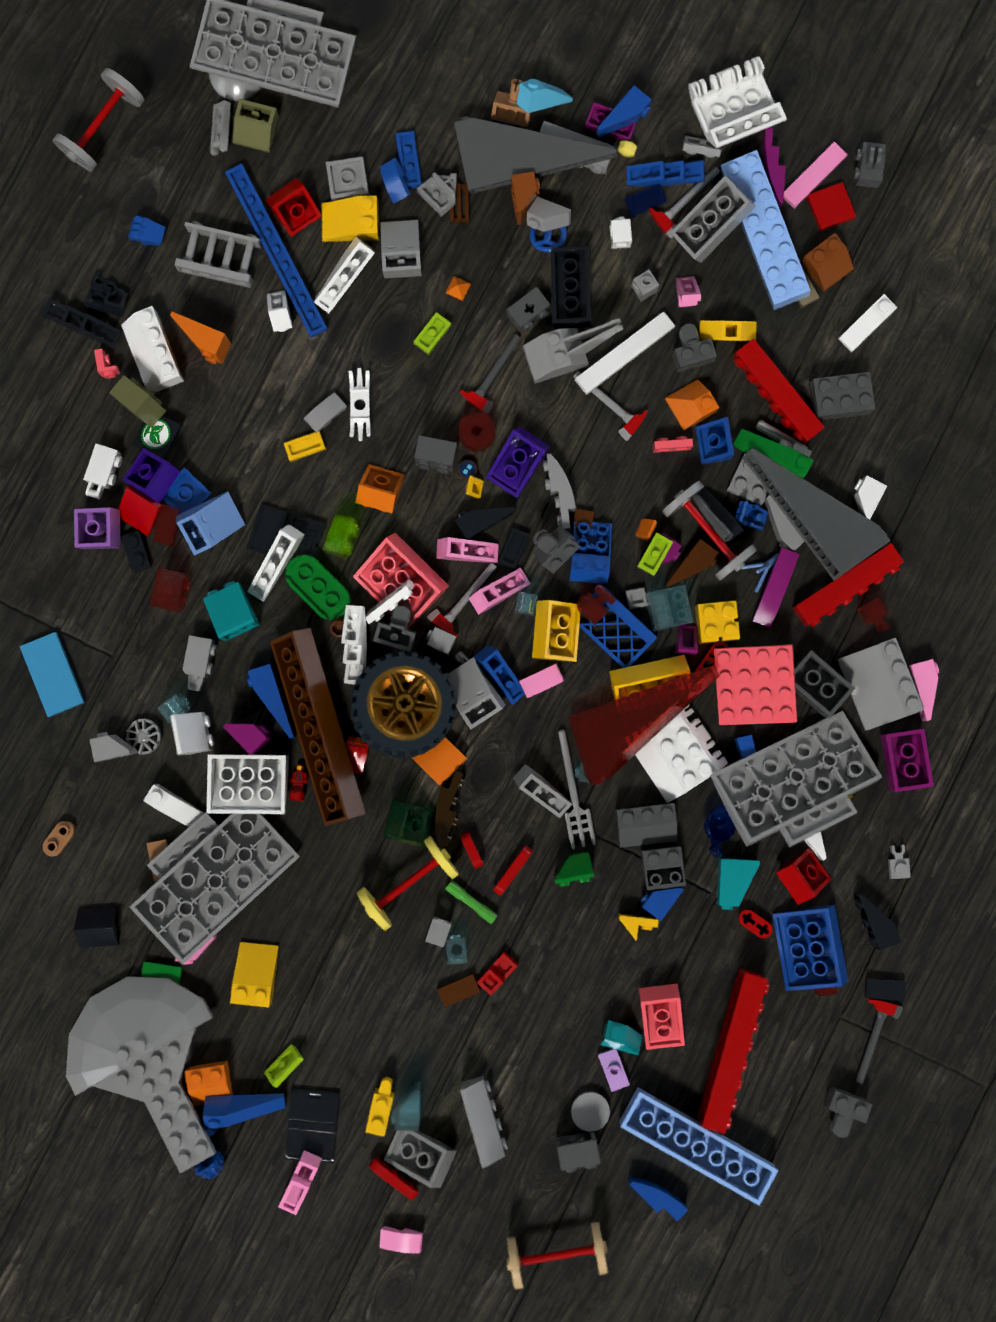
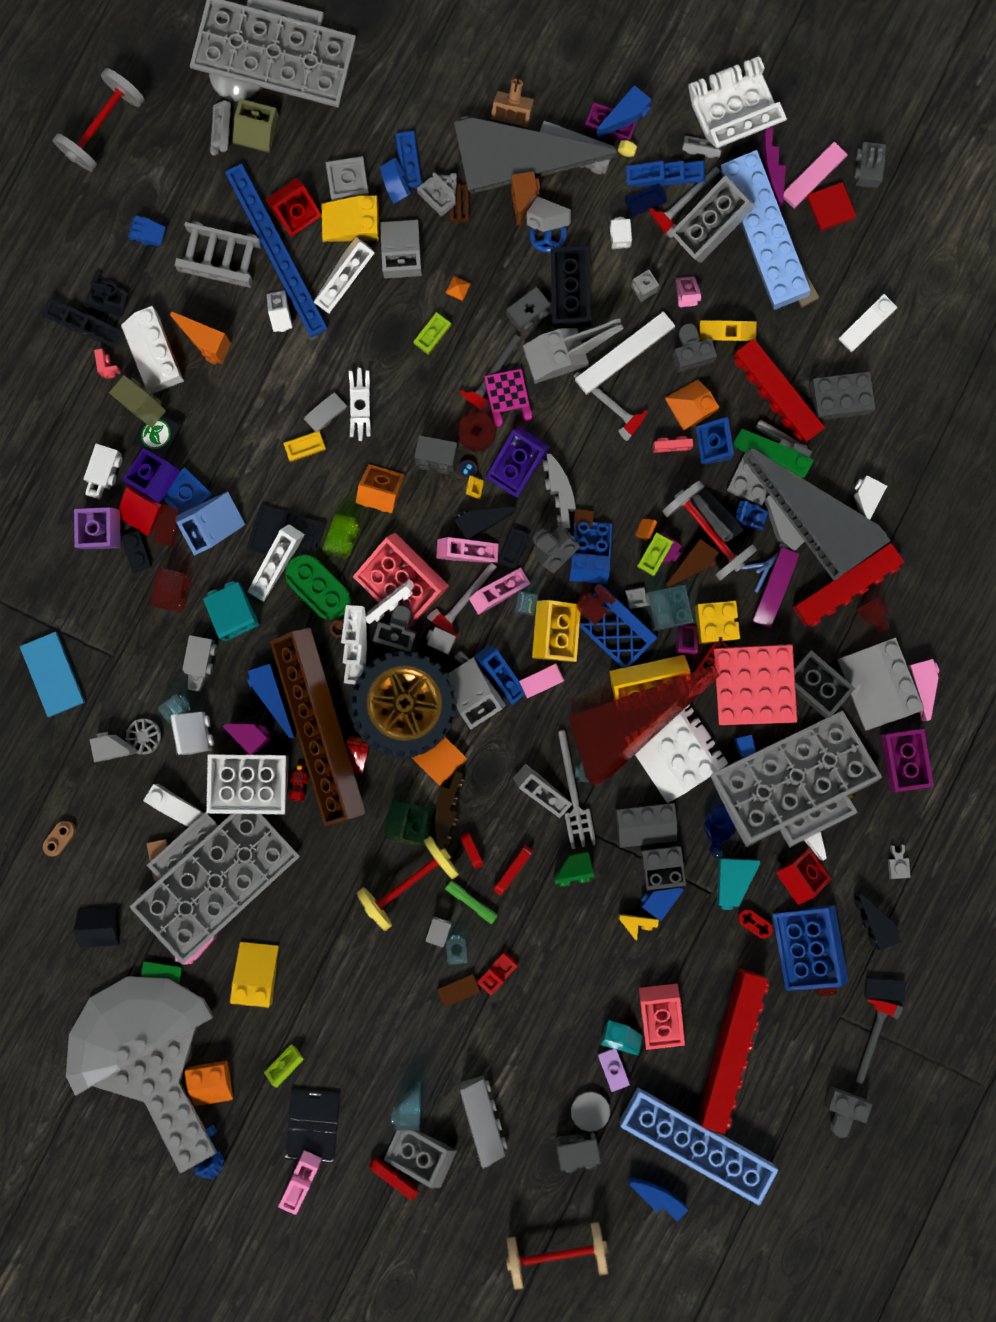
blue slope [203,1094,286,1129] -> none
yellow hinge [366,1076,395,1137] -> none
bright pink slope [379,1226,423,1253] -> none
medium azure slope [517,79,573,113] -> none
dark orange slope [801,233,854,292] -> none
none -> dark pink flag [484,369,532,427]

